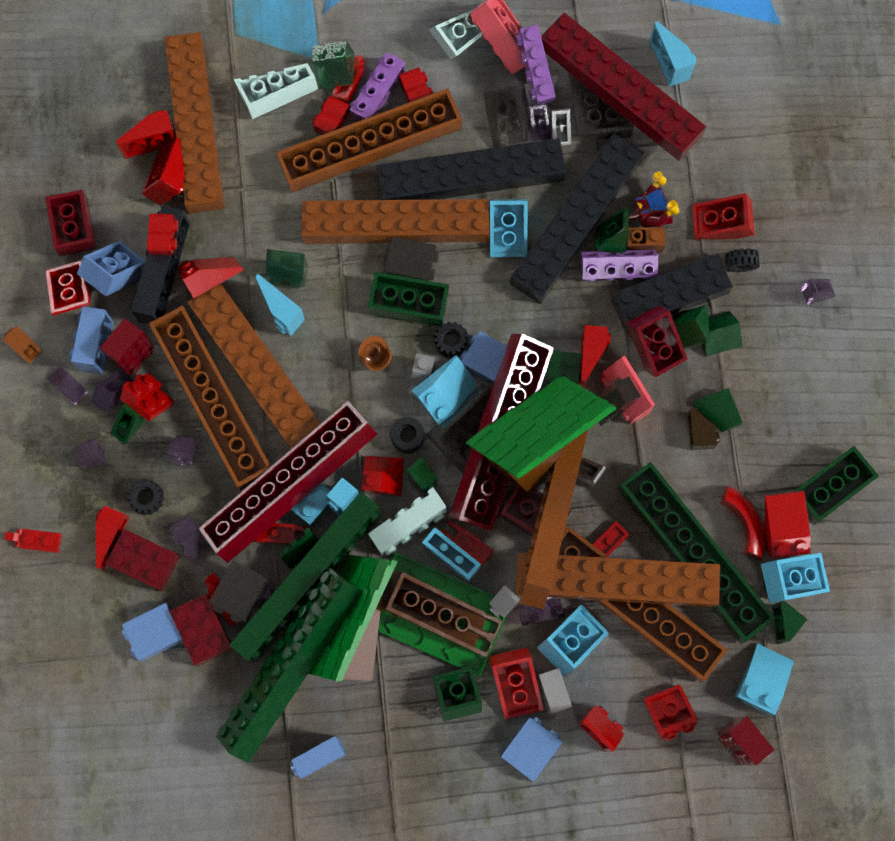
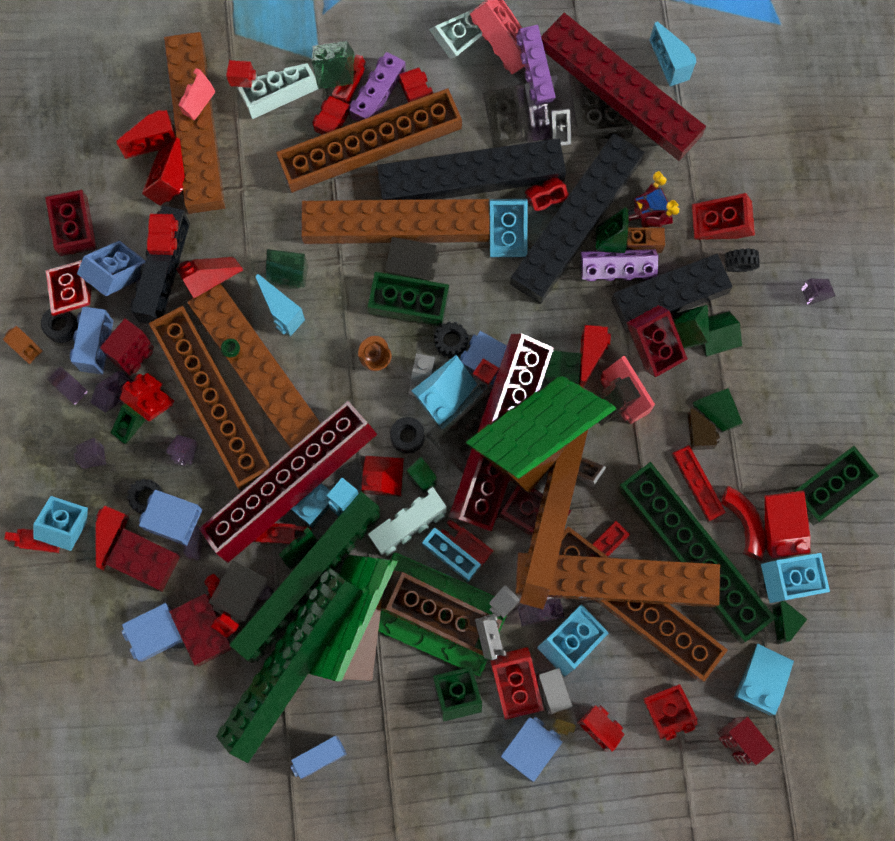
none -> medium azure brick [33,496,88,551]
none -> black tyre [41,308,78,343]
none -> medium blue brick [139,490,202,546]
none -> coral slope [179,68,215,121]
none -> red plate [210,614,239,638]
none -> dark green plate [221,339,240,358]
none -> red brick [226,60,256,88]
none -> red plate [473,358,499,386]
none -> light grey hinge [475,614,506,660]
none -> red brick [525,178,569,211]
none -> clear yellow plate [553,719,576,736]
none -> red tile [671,445,726,522]

